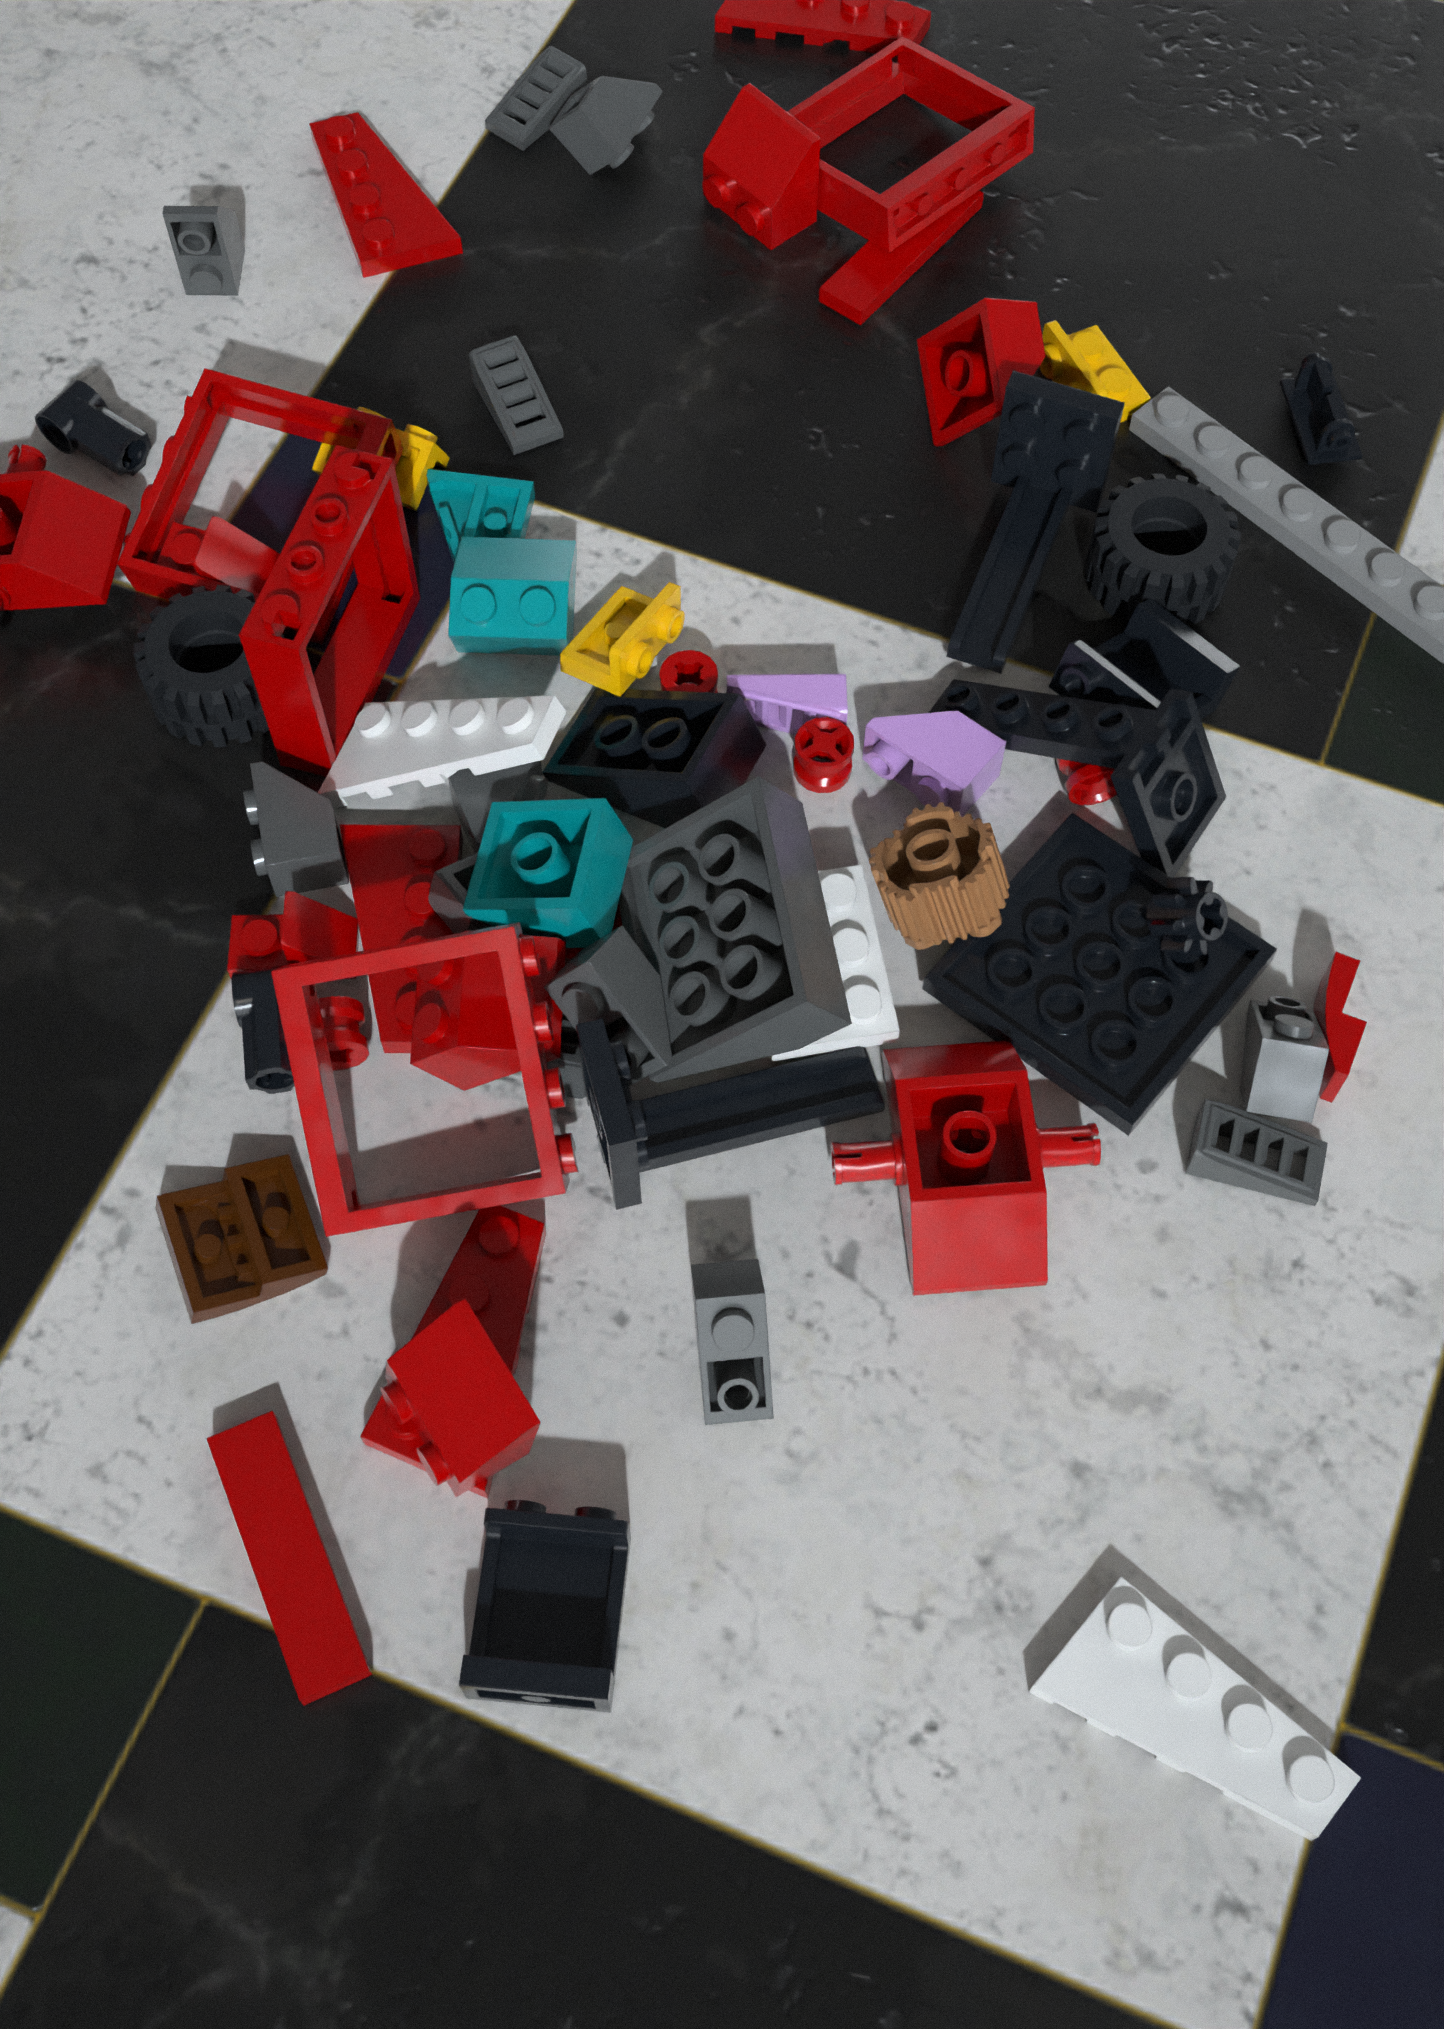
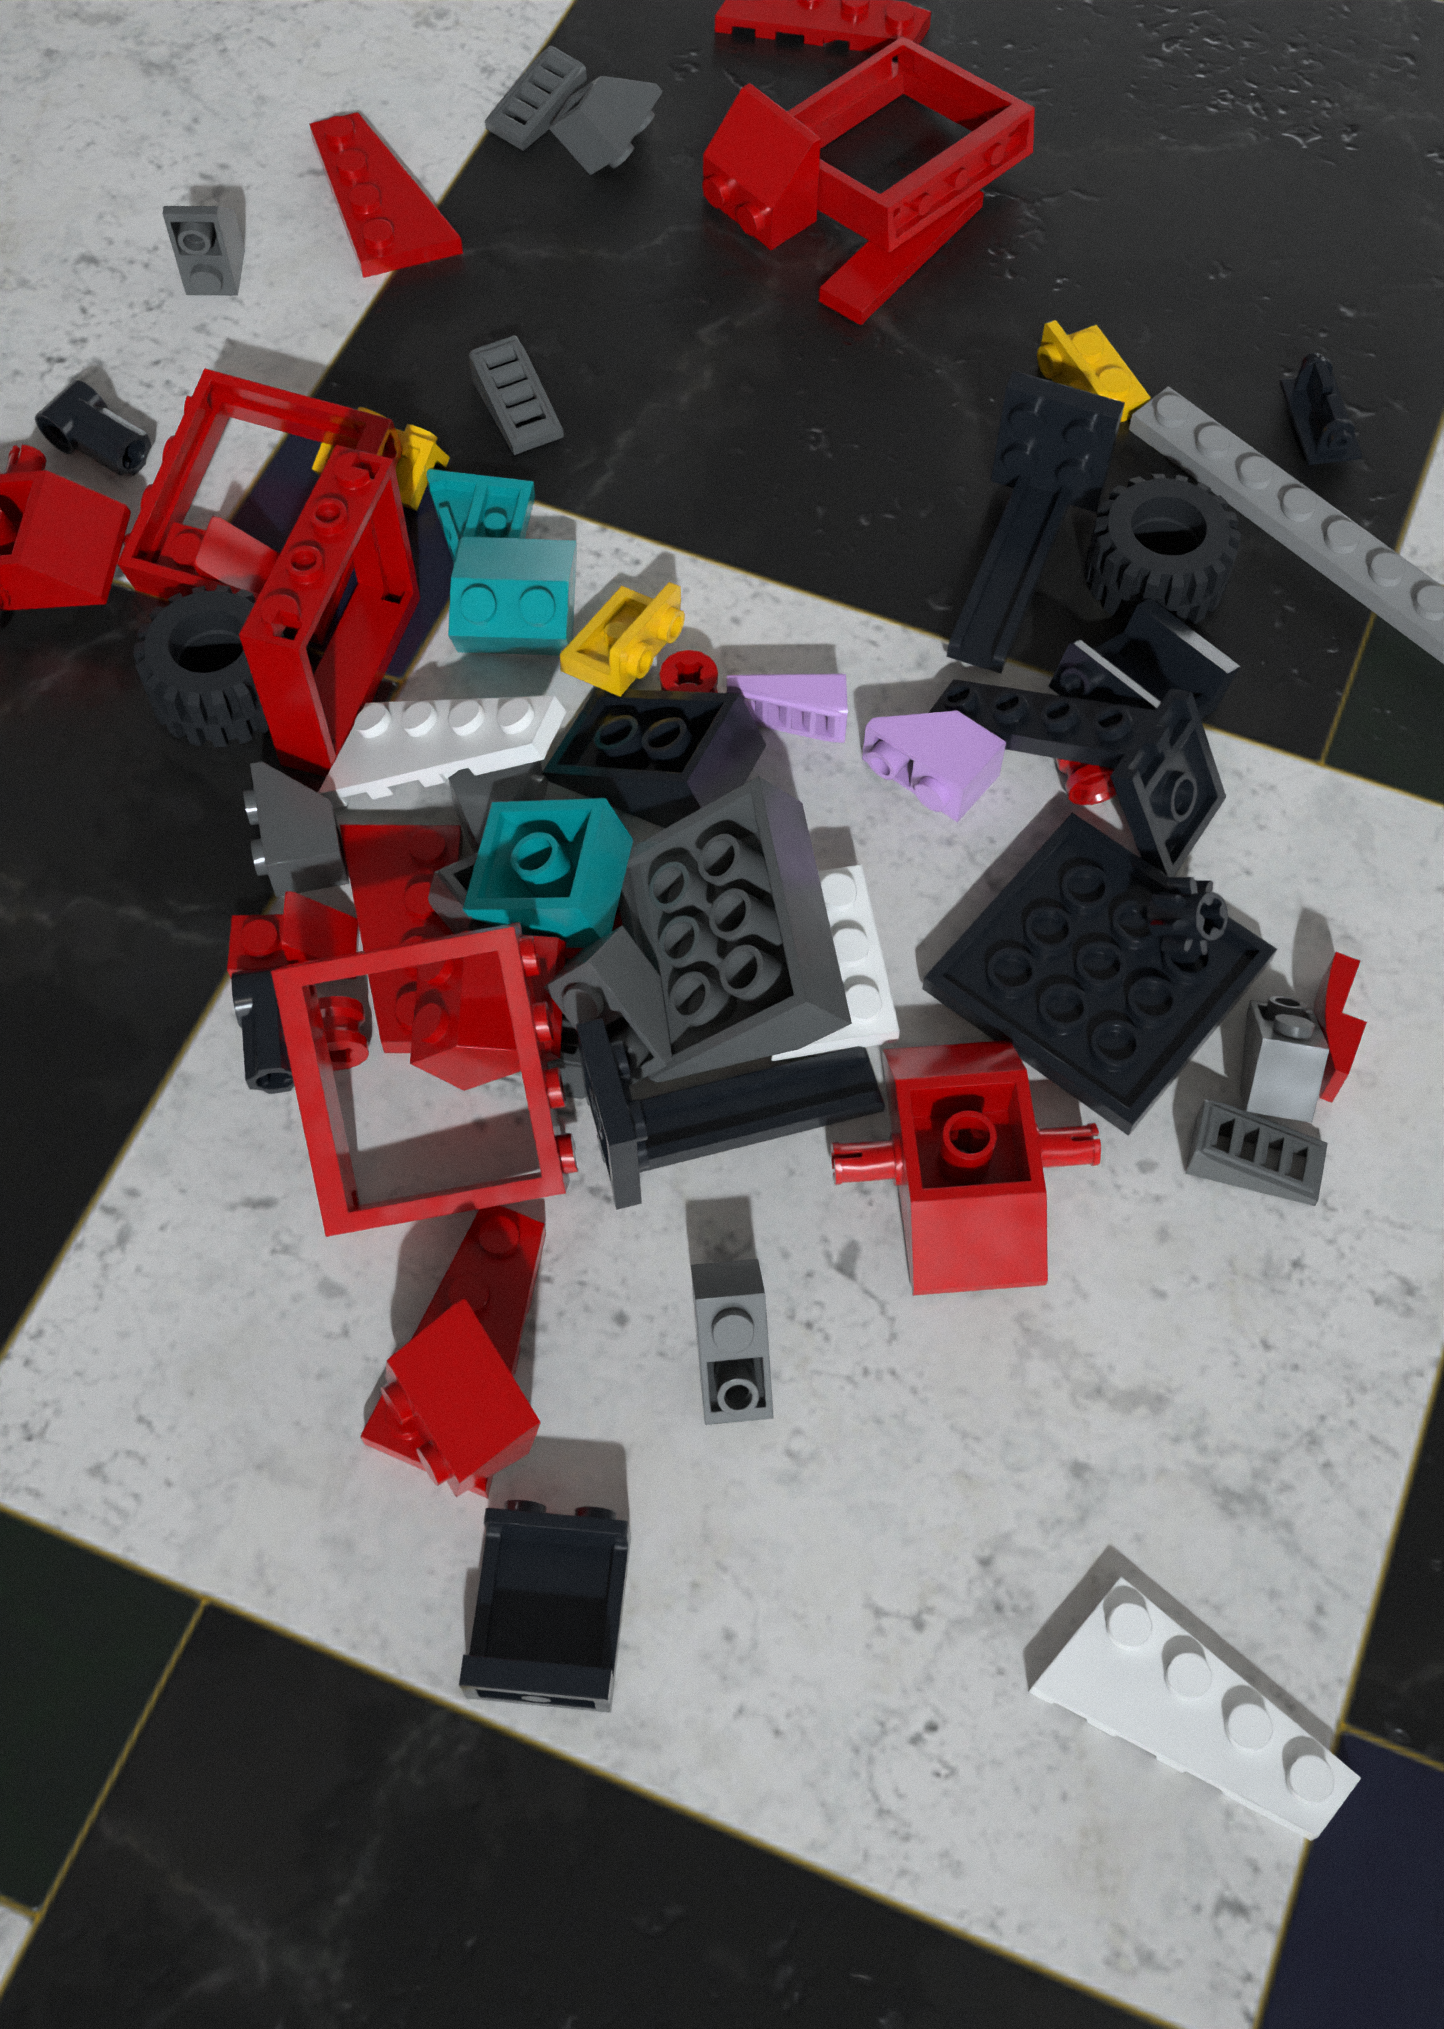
reddish brown slope [155,1154,328,1324] -> none
red tile [206,1410,373,1706] -> none
red wheel [793,717,854,793] -> none
medium nougat brick [869,802,1010,950] -> none
red slope [917,298,1046,446] -> none

